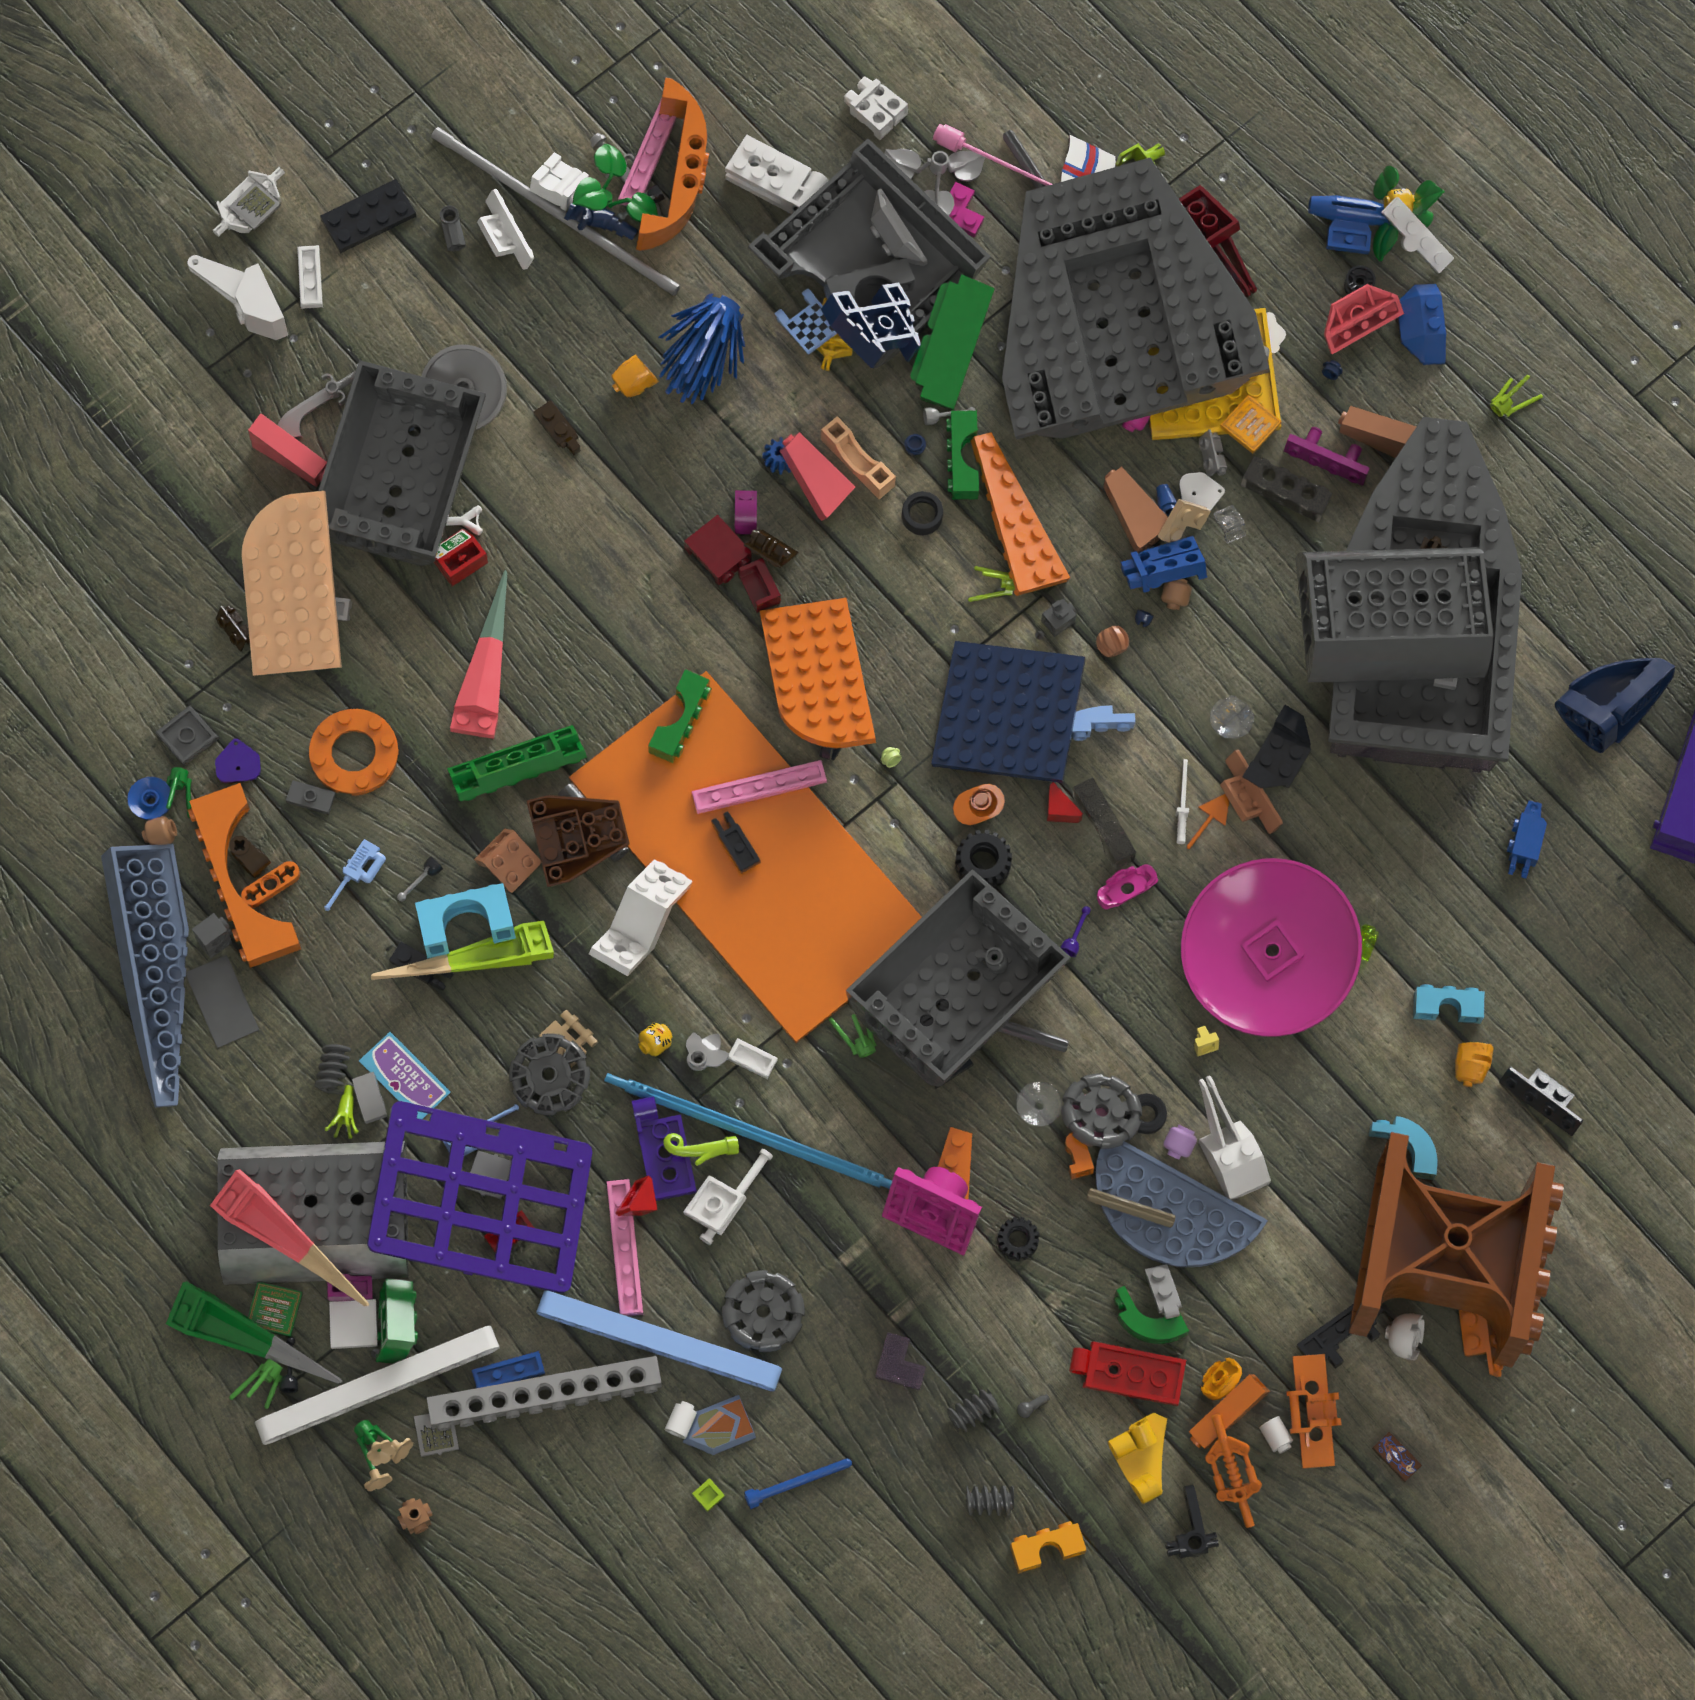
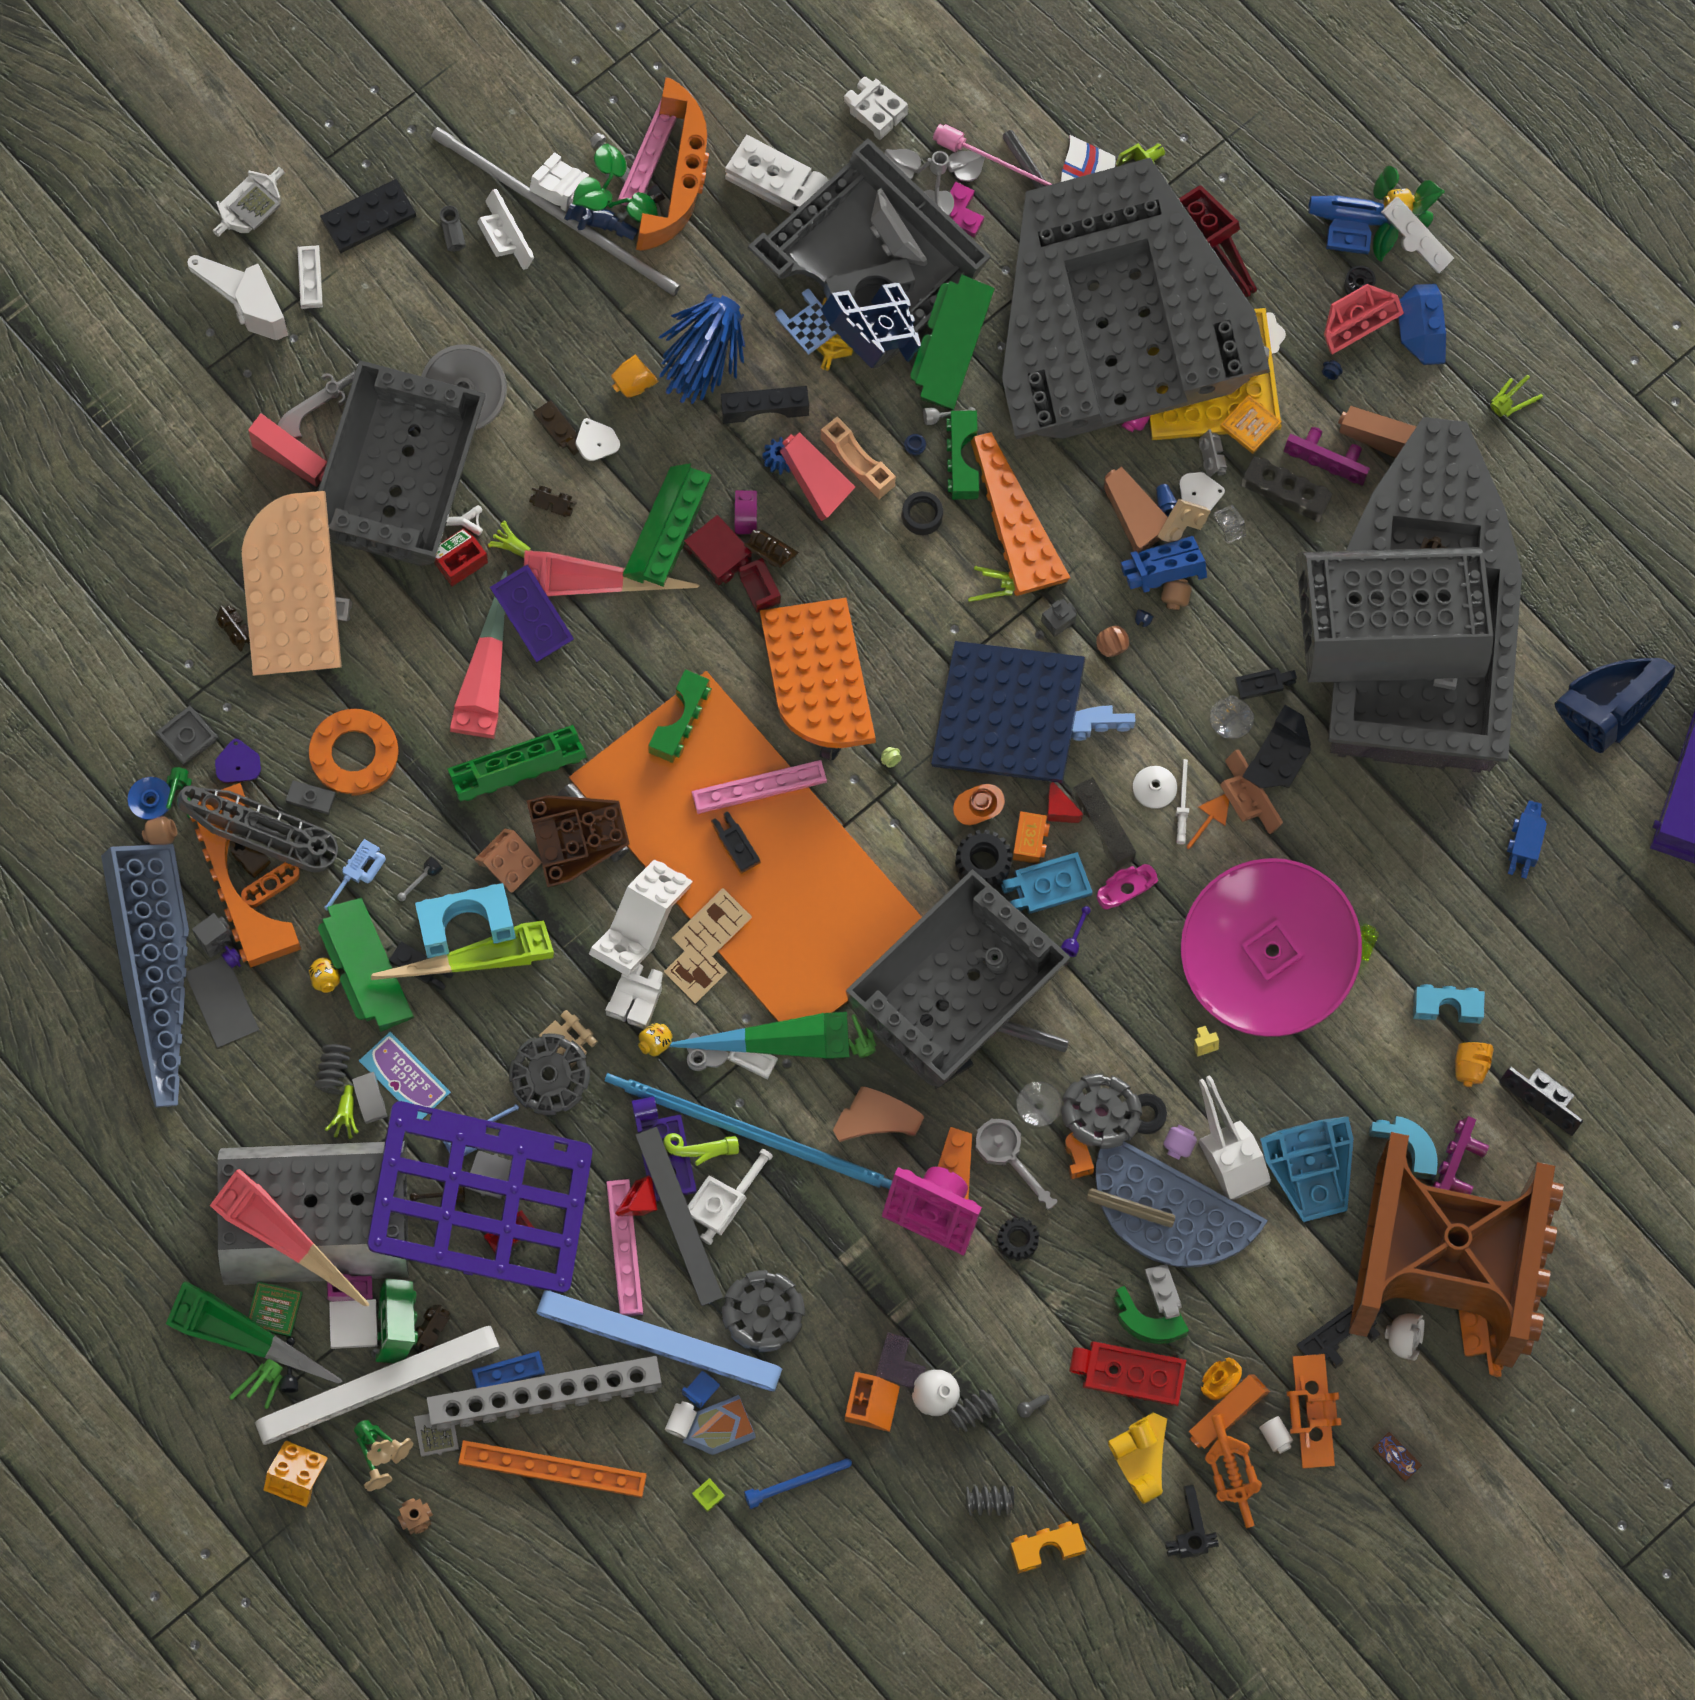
none -> dark grey beam [177,786,338,873]
none -> dark purple plate [221,946,241,968]
none -> light orange bracket [264,1441,328,1507]
none -> yellow head [309,958,340,993]
none -> green slope [318,898,414,1032]
none -> dark brown hinge [409,1186,465,1203]
none -> dark brown hinge [413,1305,450,1352]
none -> orange plate [459,1440,647,1498]
none -> lime piece [488,520,531,558]
none -> dark purple plate [490,564,574,663]
none -> coral plate [524,550,700,596]
none -> dark brown hinge [529,485,577,517]
none -> white piece [575,418,620,461]
none -> white hips [605,964,663,1029]
none -> green slope [623,463,711,587]
none -> dark grey tile [635,1127,723,1306]
none -> tan sticker [664,888,752,1004]
none -> green plate [669,1012,850,1059]
none -> blue bracket [682,1371,720,1409]
none -> black arch [721,386,809,424]
none -> nougat panel [833,1087,924,1142]
none -> orange slope [845,1372,900,1432]
none -> white cylinder [912,1370,960,1416]
none -> light grey piece [975,1118,1057,1210]
none -> dark azure tile [1001,852,1093,914]
none -> orange brick [1012,811,1050,864]
none -> white dish [1133,766,1177,809]
none -> black plate [1235,668,1297,700]
none -> dark azure wedge [1260,1117,1354,1222]
none -> magenta plate [1432,1116,1489,1195]

